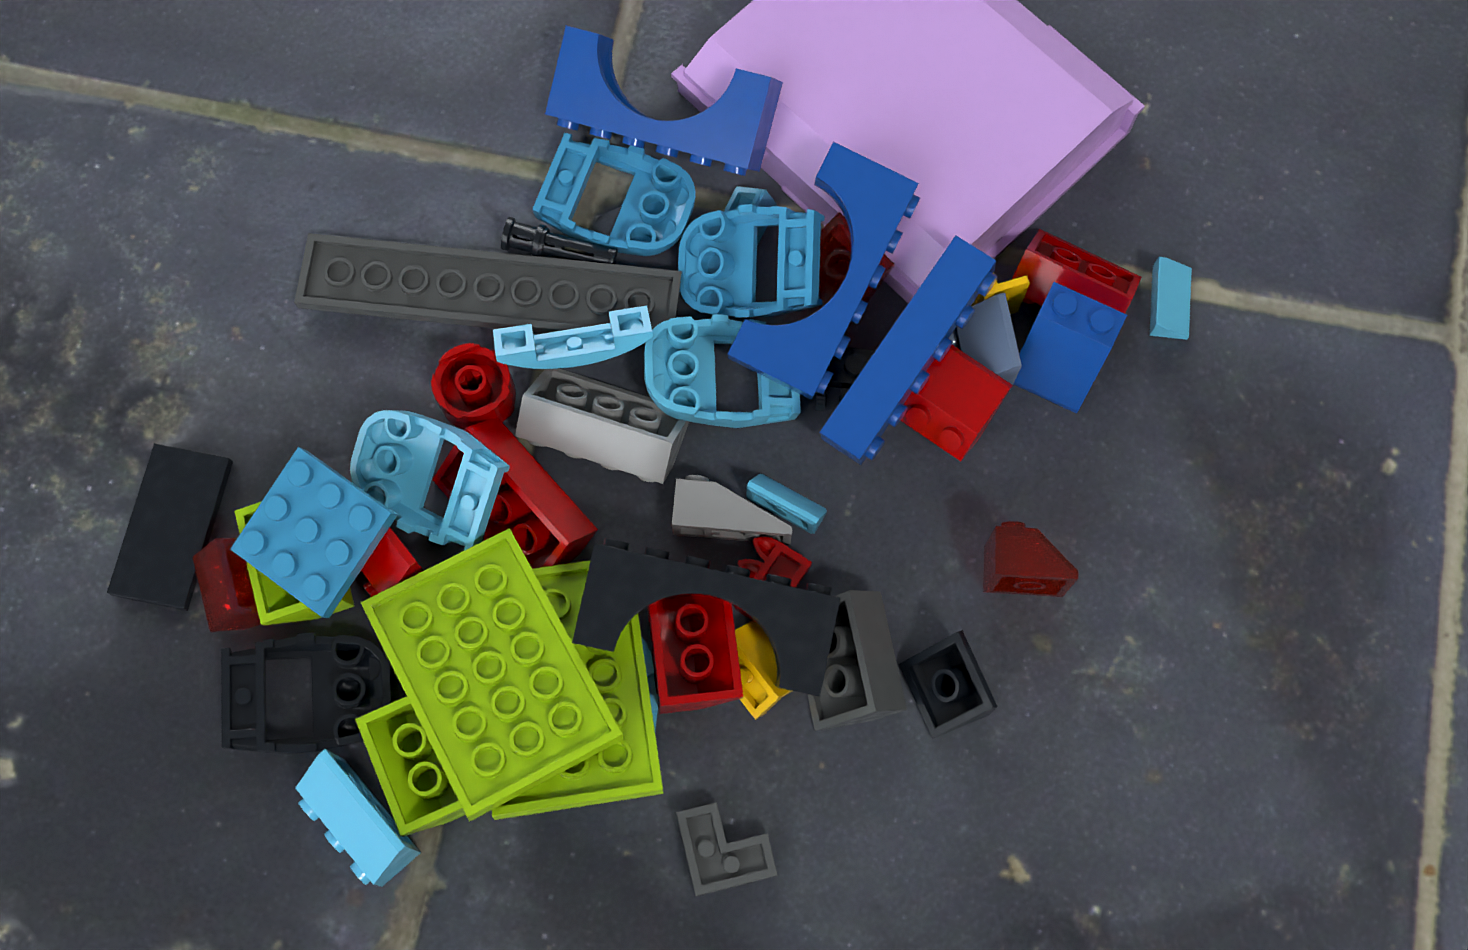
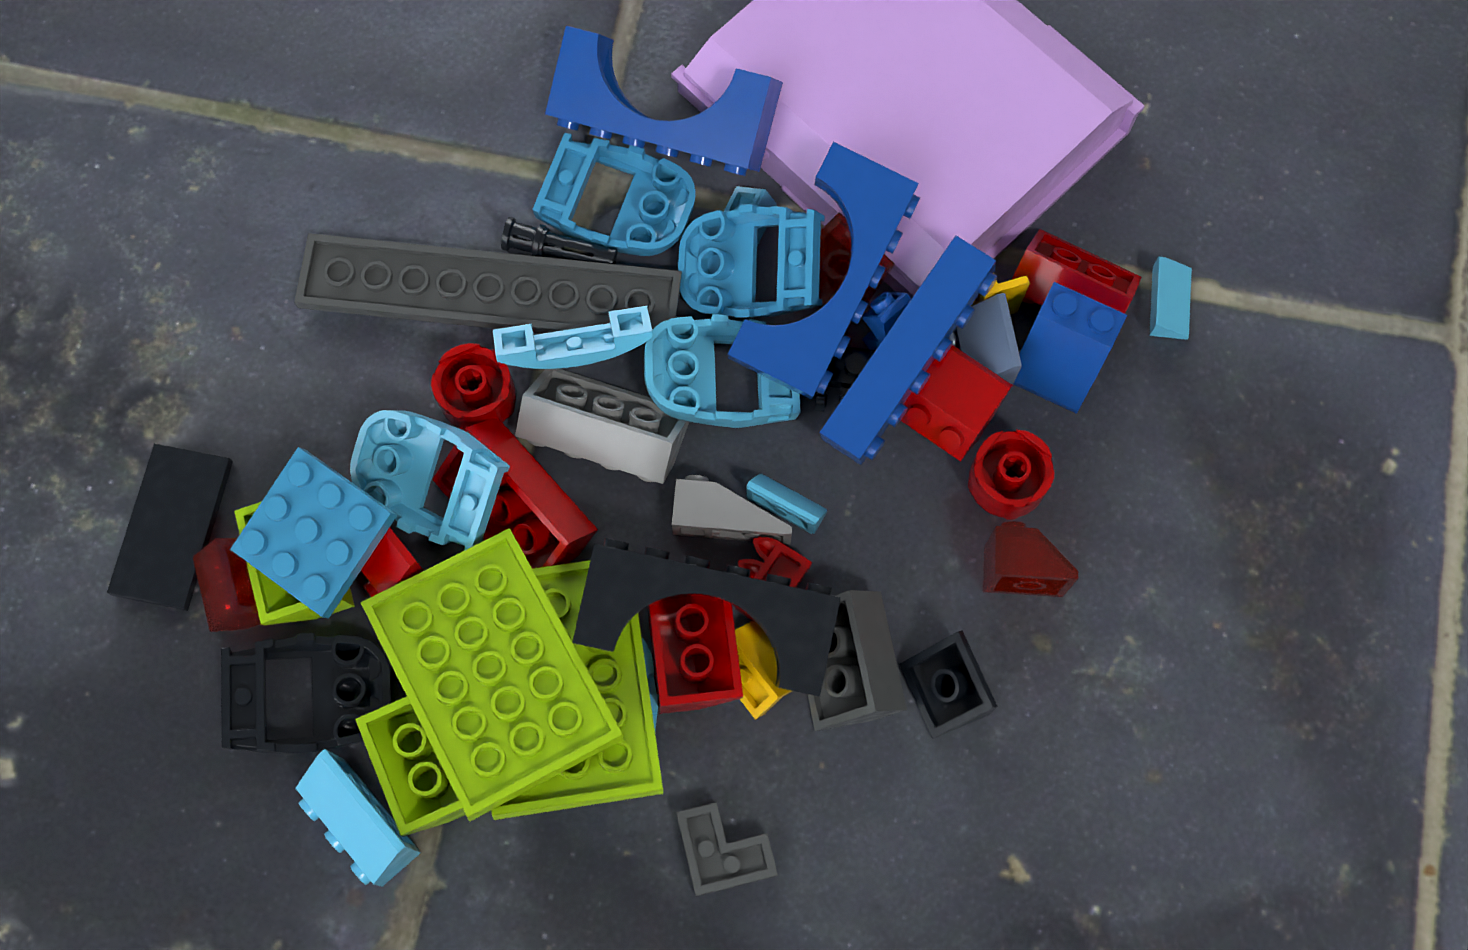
none -> blue slope [862,291,911,350]
none -> red brick [968,430,1055,520]

